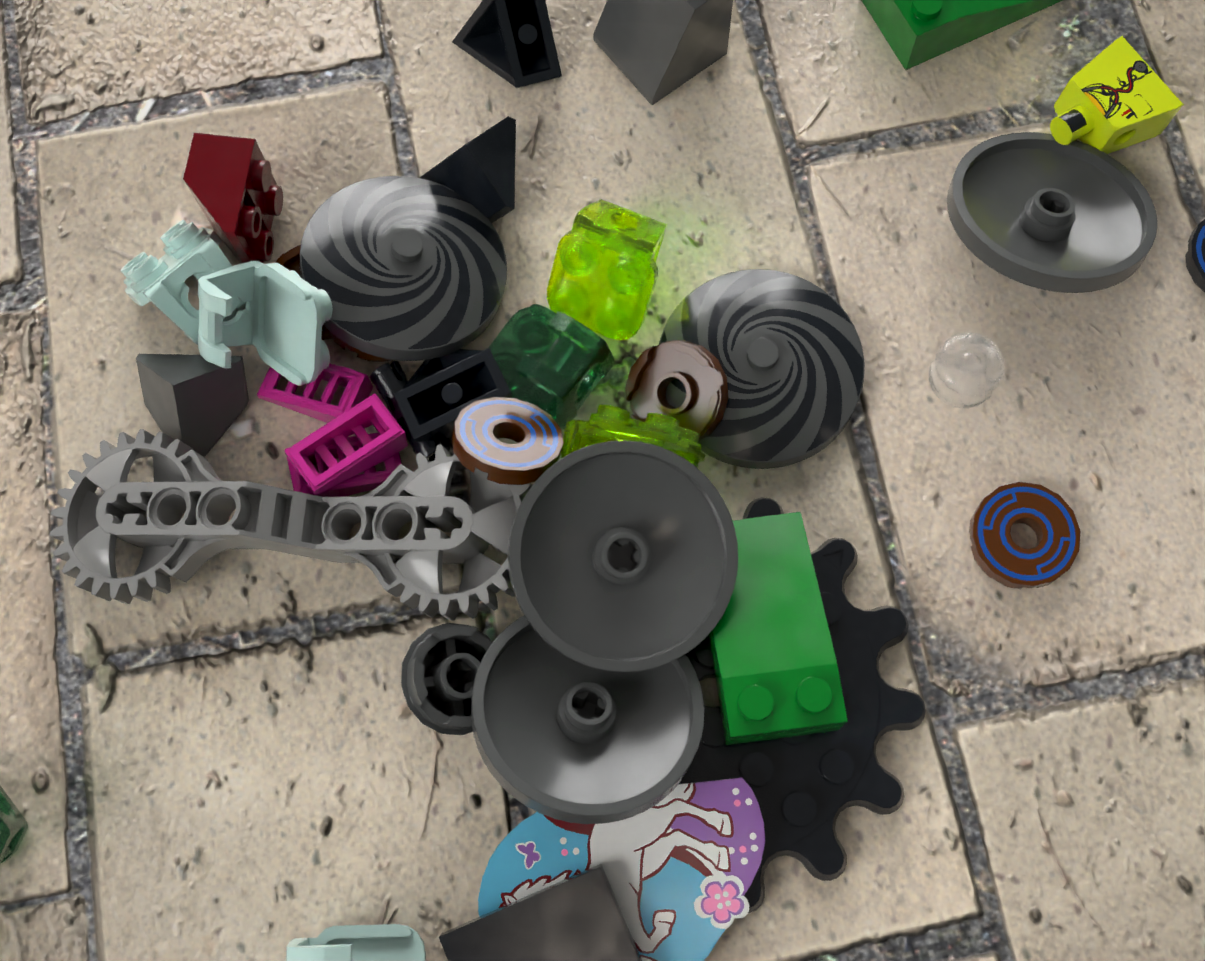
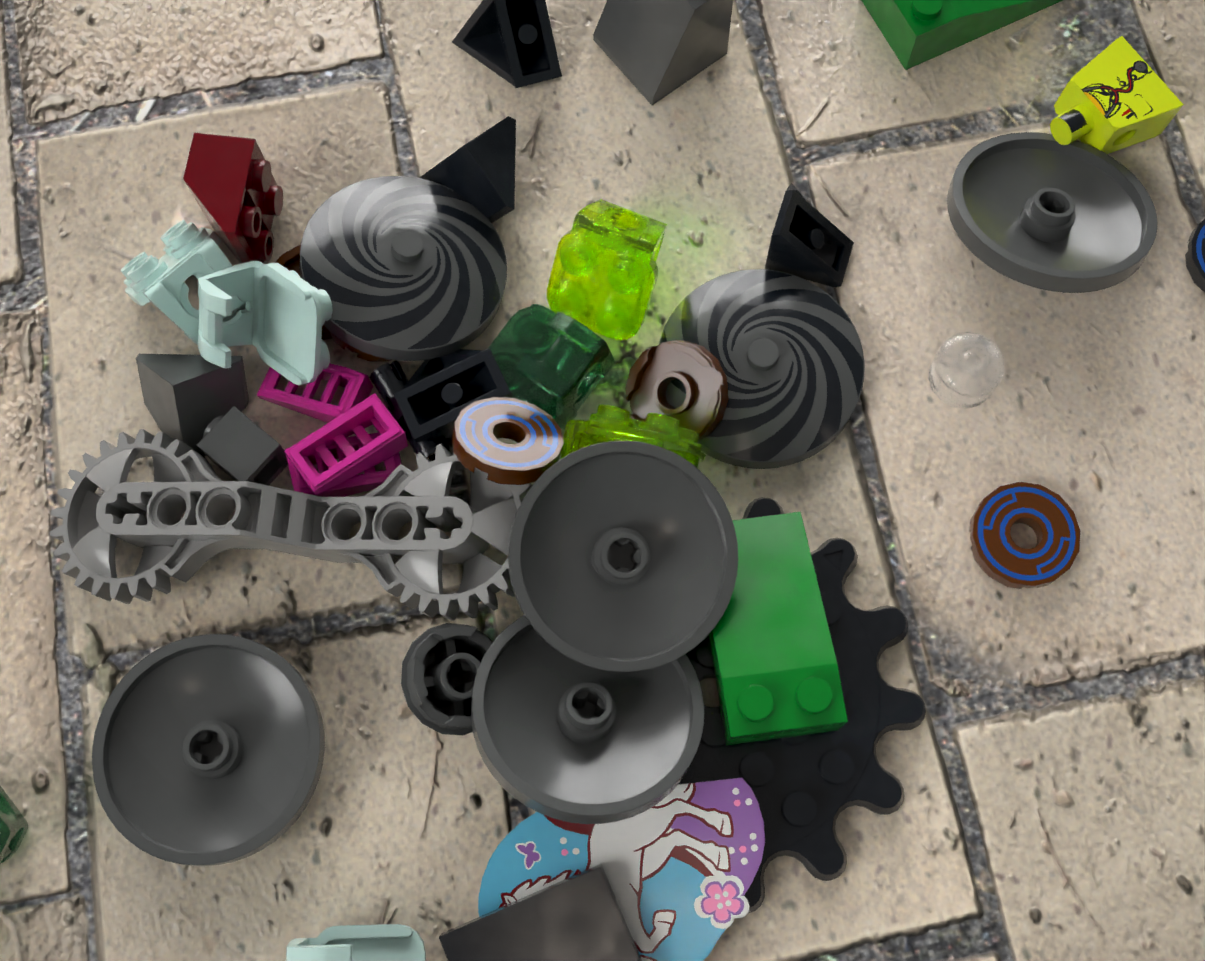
none -> dark grey dish [92,634,325,866]
none -> dark grey brick [197,406,288,486]
none -> black slope [765,183,854,287]

